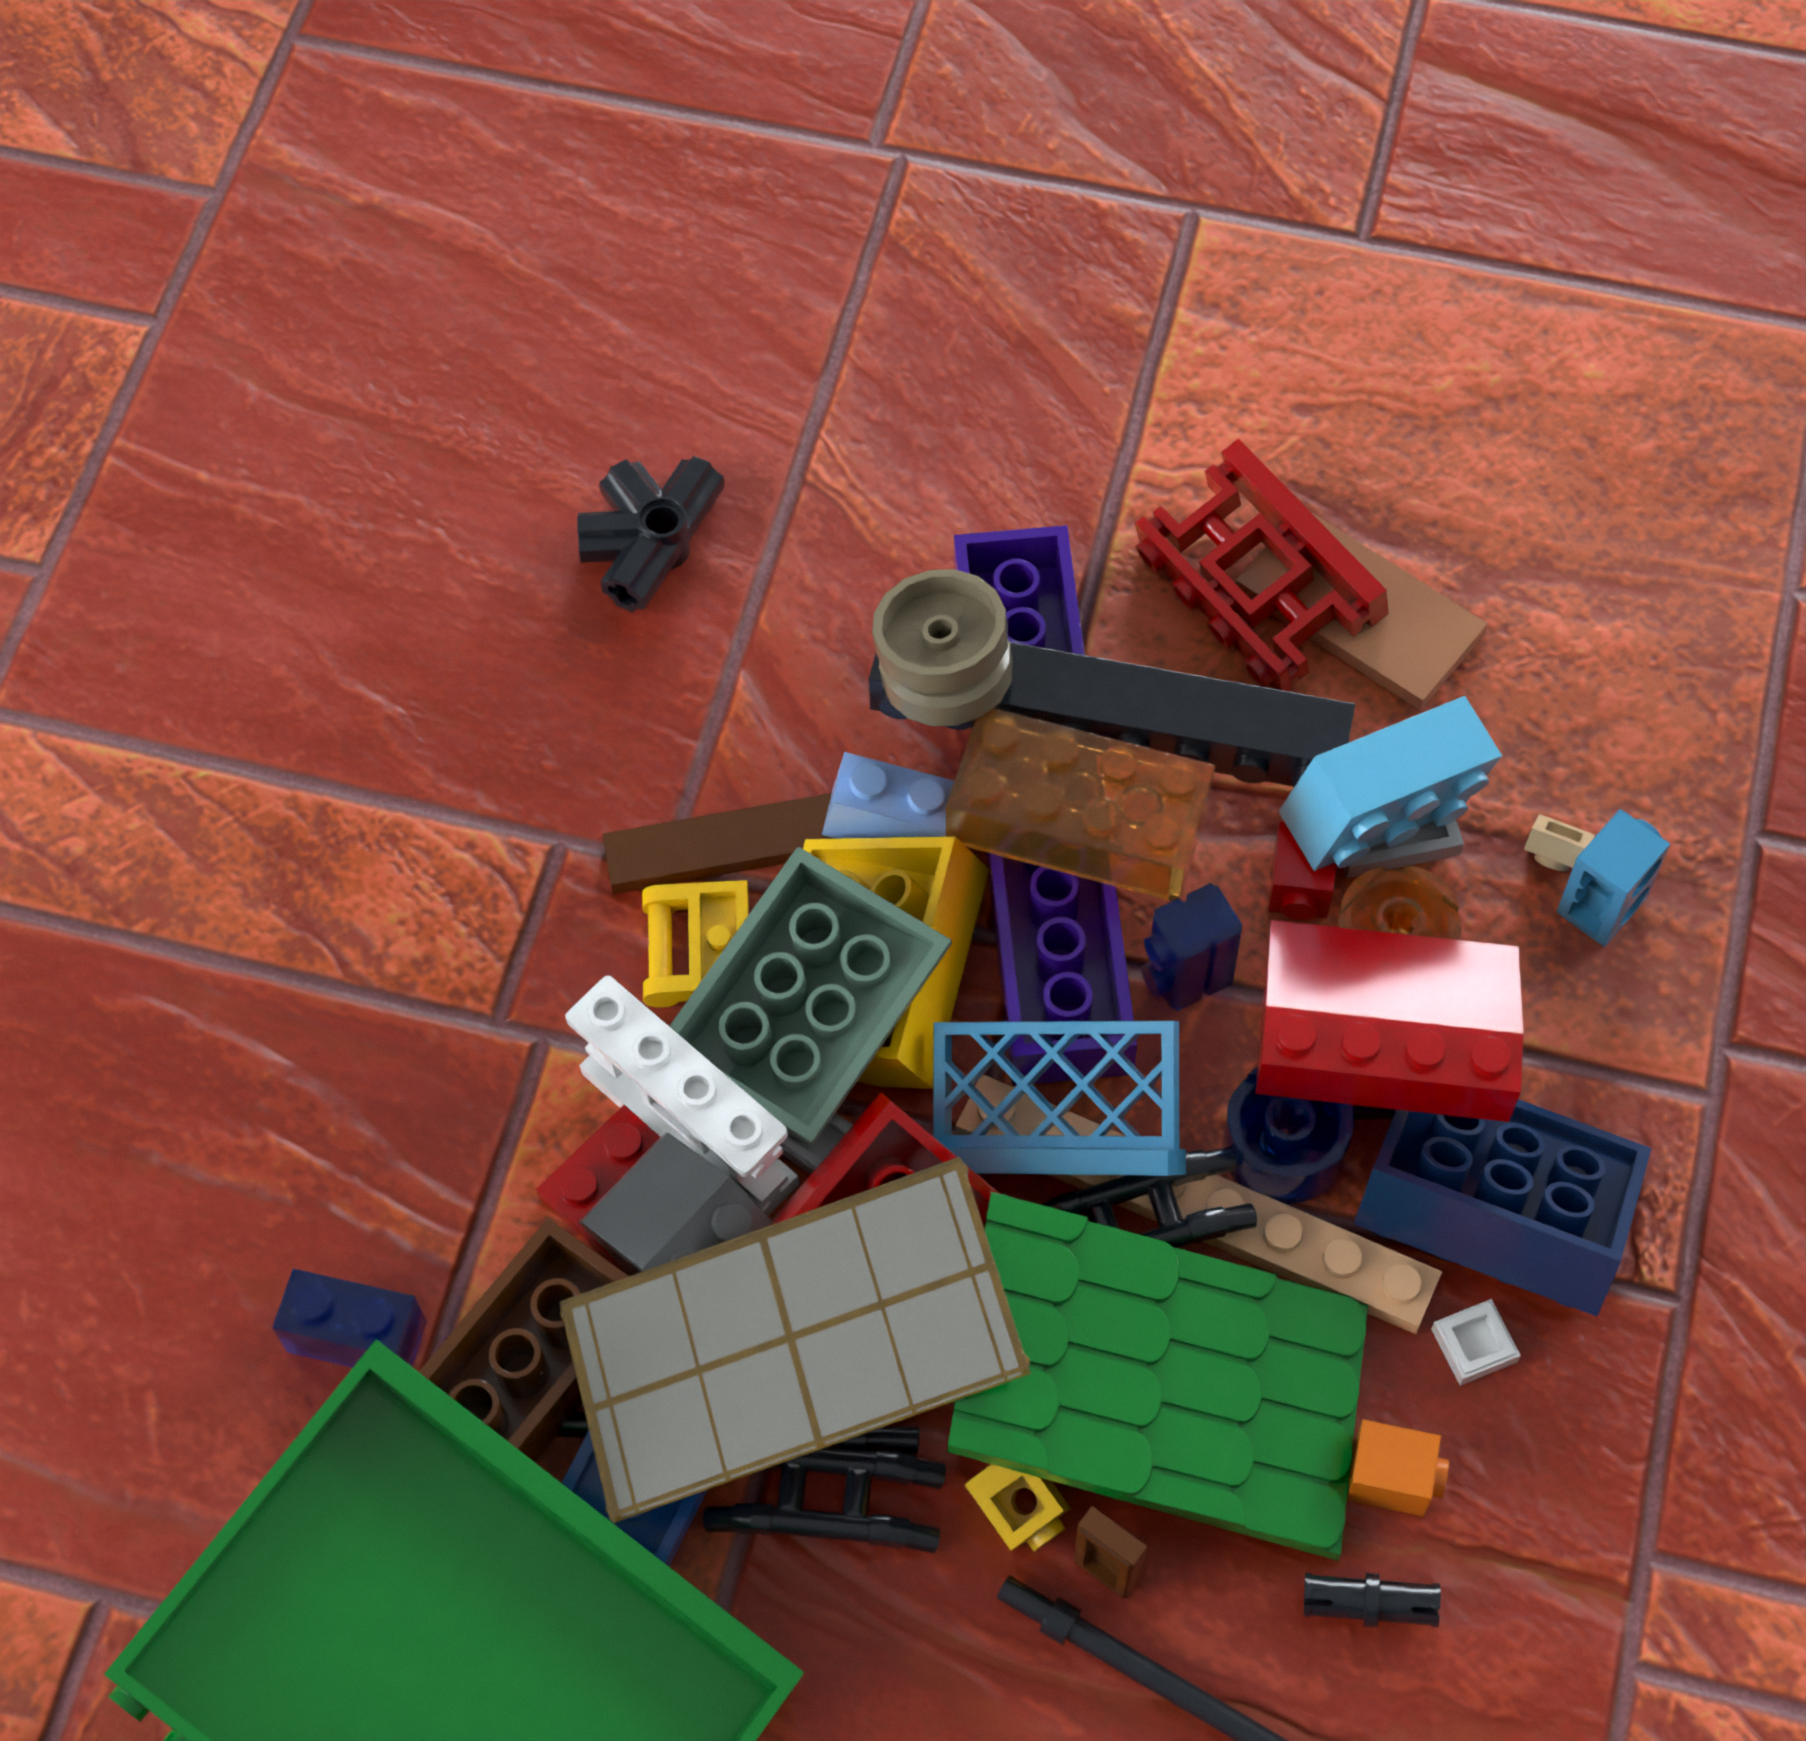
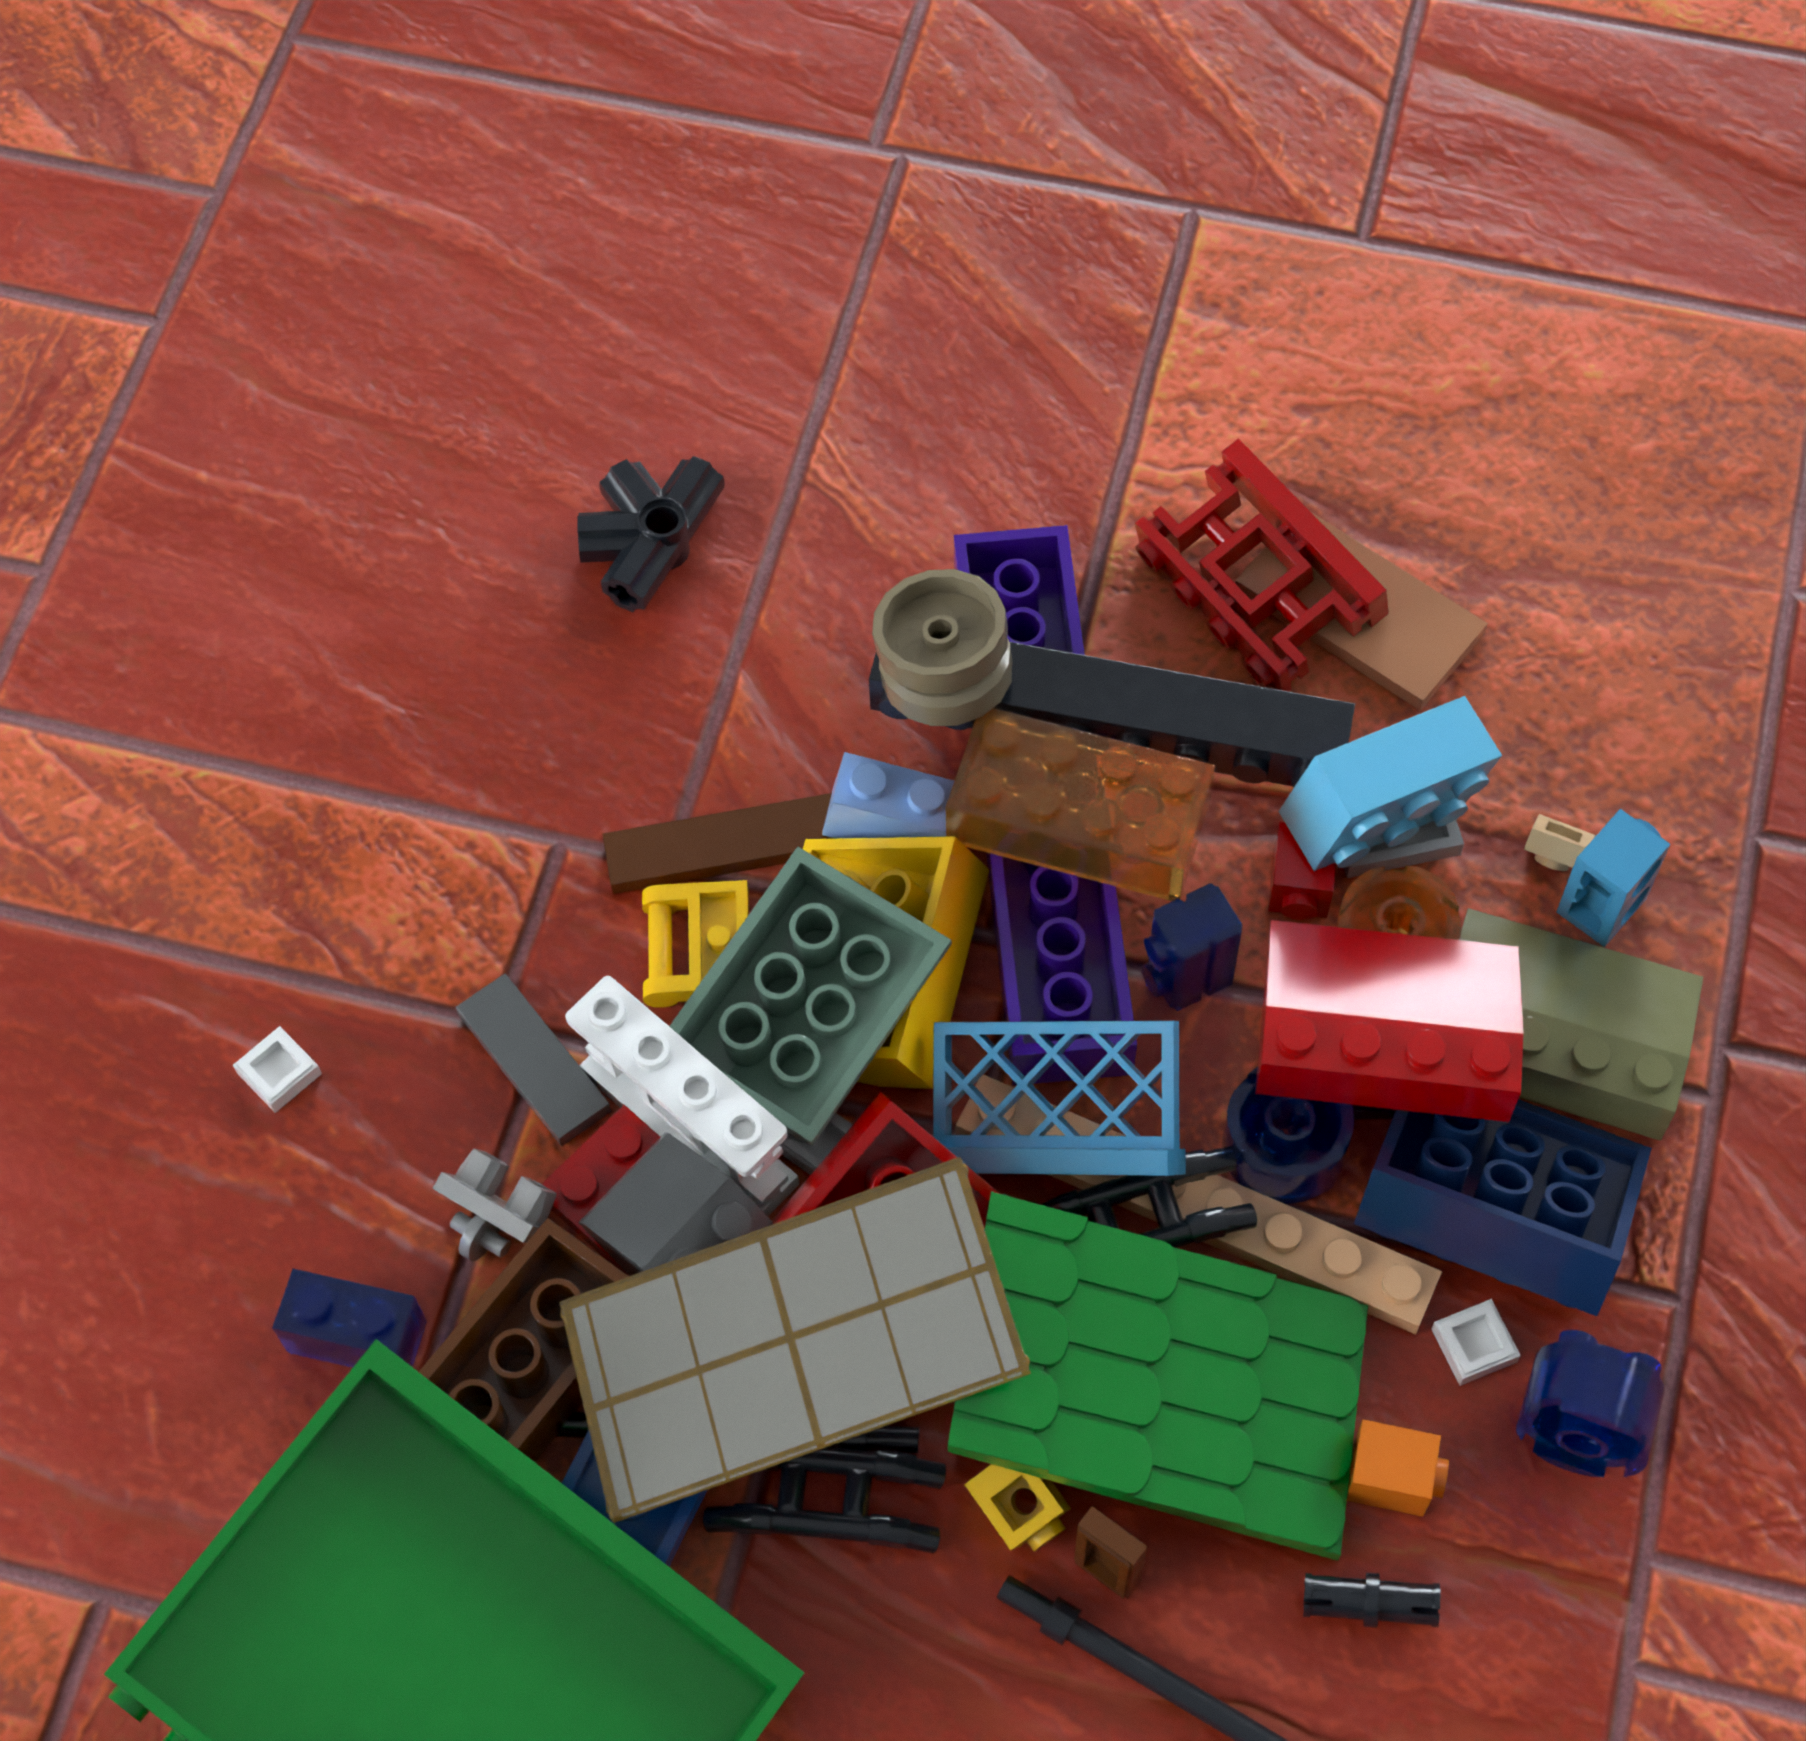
none -> white tile [233,1026,322,1113]
none -> light grey hips [433,1148,557,1262]
none -> dark grey tile [456,973,612,1147]
none -> olive slope [1458,908,1703,1141]
none -> clear blue brick [1516,1330,1665,1478]

